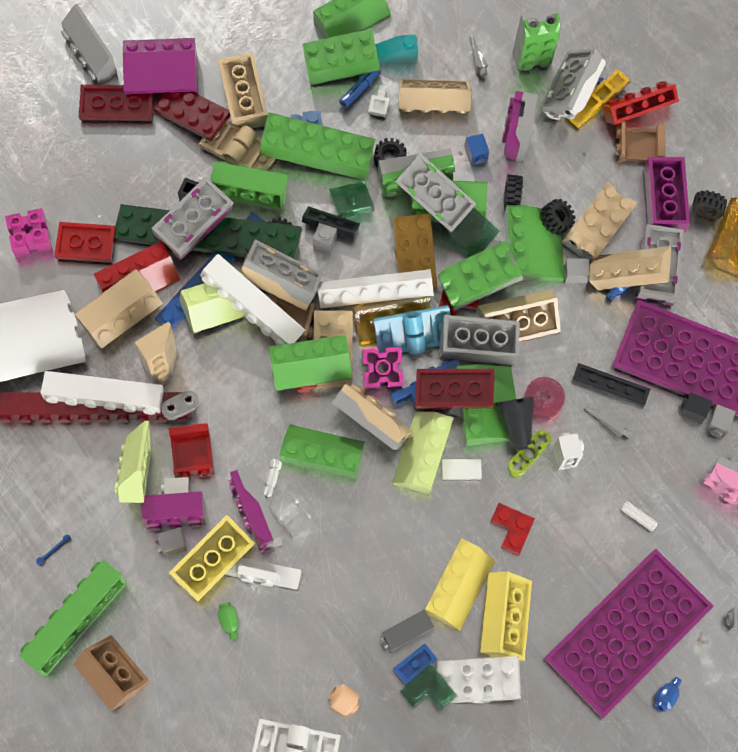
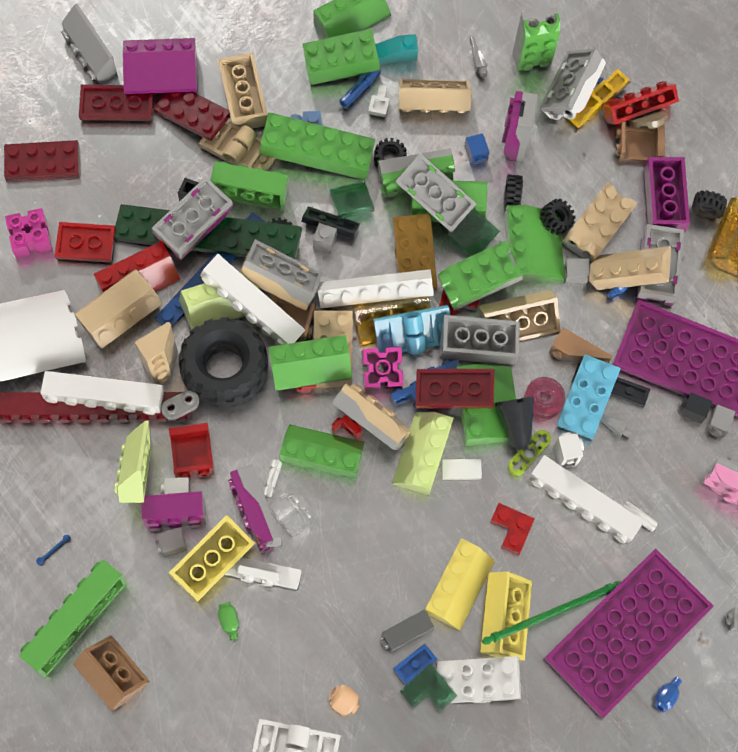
none -> dark red plate [4,140,79,180]
none -> black tyre [179,317,268,408]
none -> red bracket [332,414,362,440]
none -> green hose [482,581,621,645]
none -> white brick [529,455,644,544]
none -> medium nougat slope [549,327,612,363]
none -> medium azure plate [556,354,621,440]
none -> dark tan tile [626,108,668,129]

